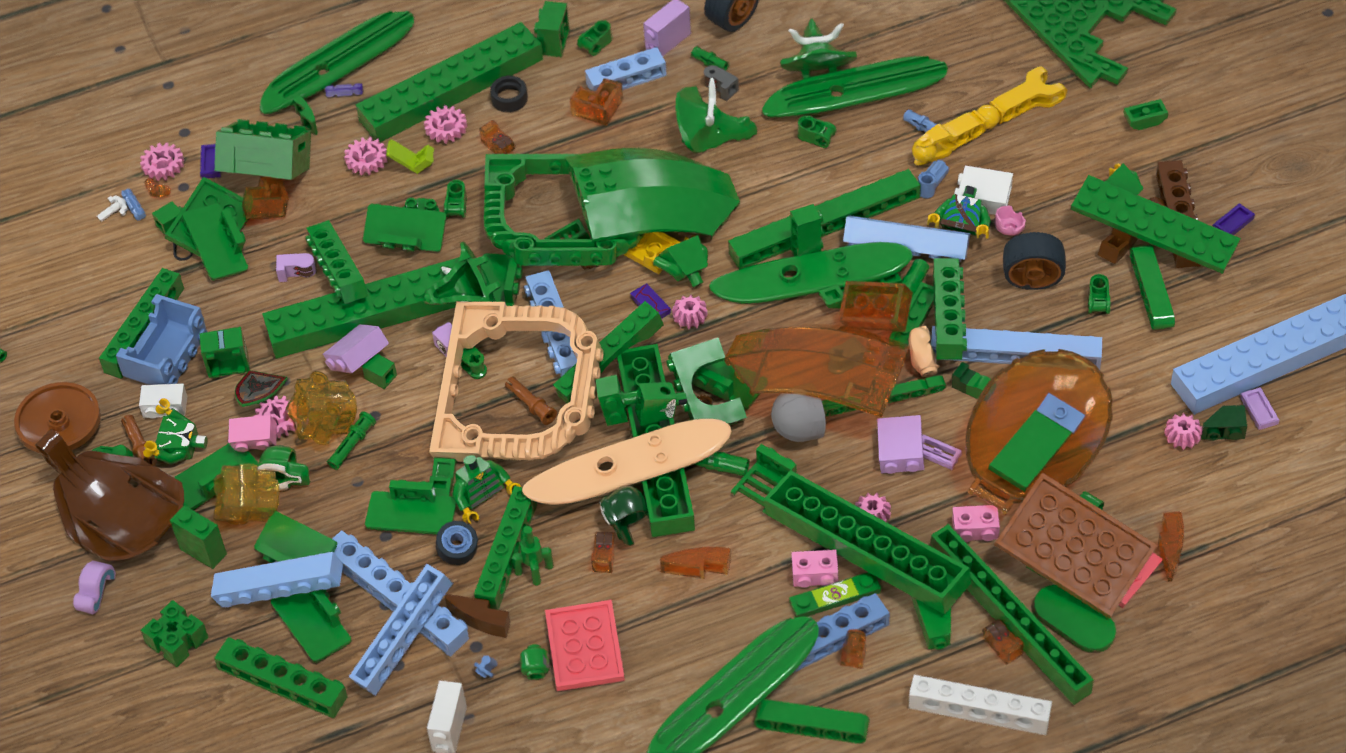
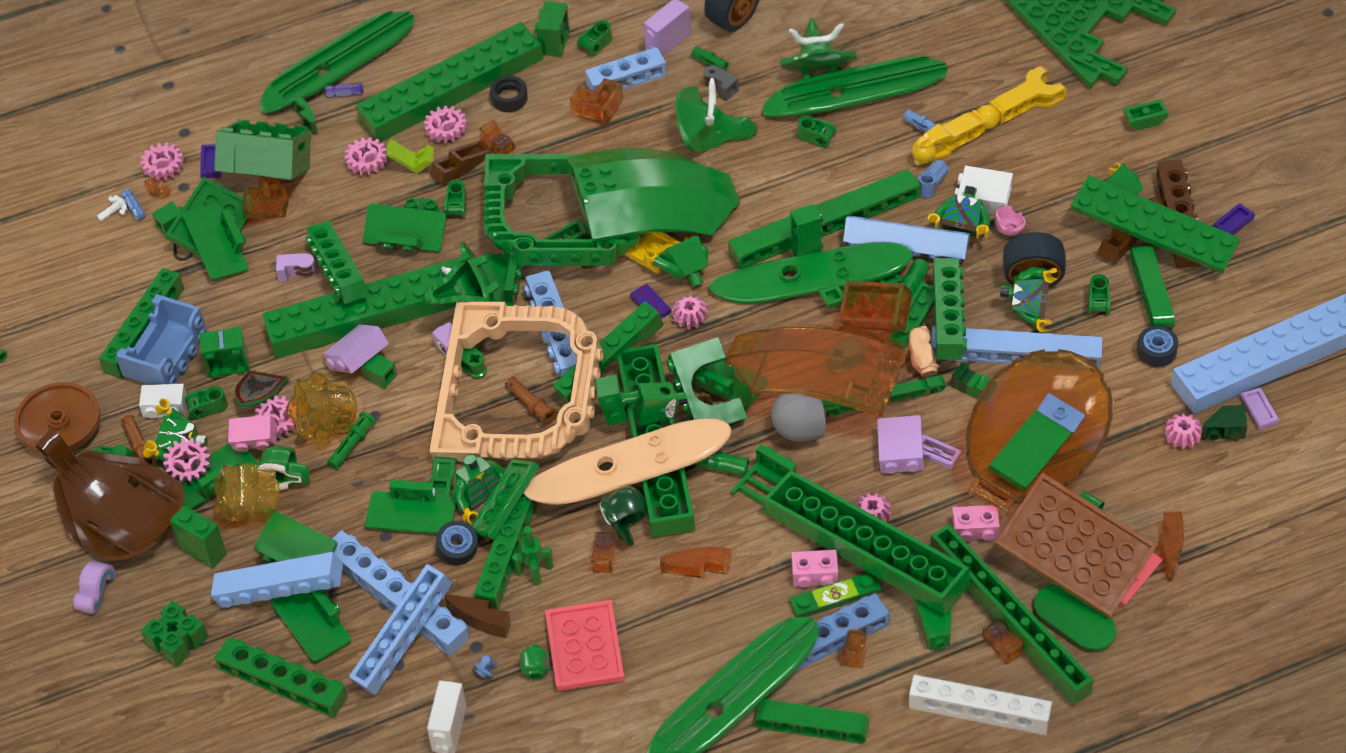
none -> bright pink gear [163,438,211,484]
none -> green piece [185,386,228,420]
none -> reddish brown slope [430,140,492,185]
none -> green tile [471,459,539,540]
none -> torso [1000,267,1058,332]
none -> black wheel [1137,326,1179,367]

